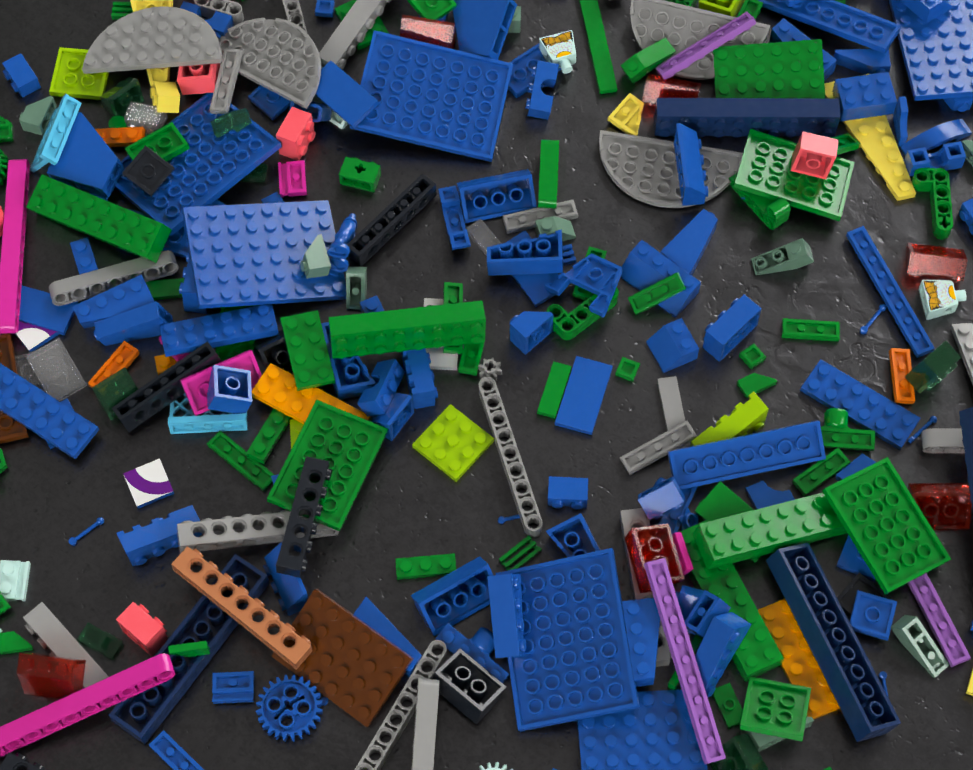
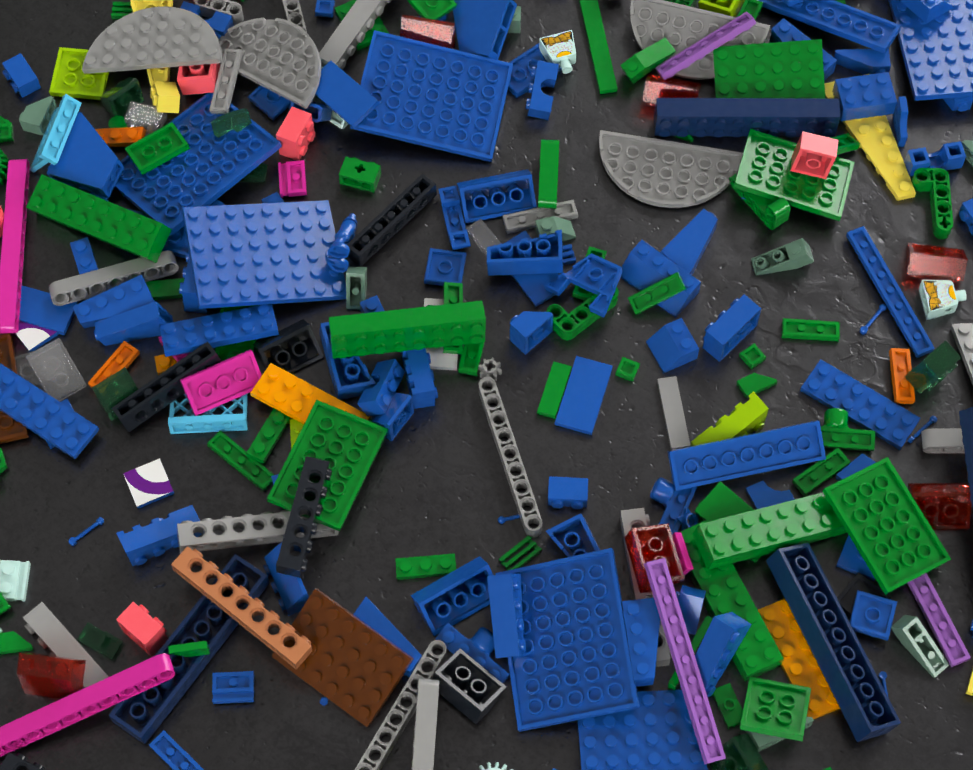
black plate [122,145,175,198] -> none
blue slope [207,365,252,414] -> none
blue gear [256,674,323,742] -> none
green plate [280,310,335,391] -> none
slope [300,234,331,279] -> none
lime plate [412,404,494,482] -> none
light yellow wing [608,93,644,136] -> none
light grey tile [620,420,697,475] -> none
brick [637,476,685,520] -> none
blue slope [674,123,708,206] -> none
blue brick [685,590,731,638] -> none
blue slope [900,119,972,156] -> none
none -> blue plate [424,248,467,286]

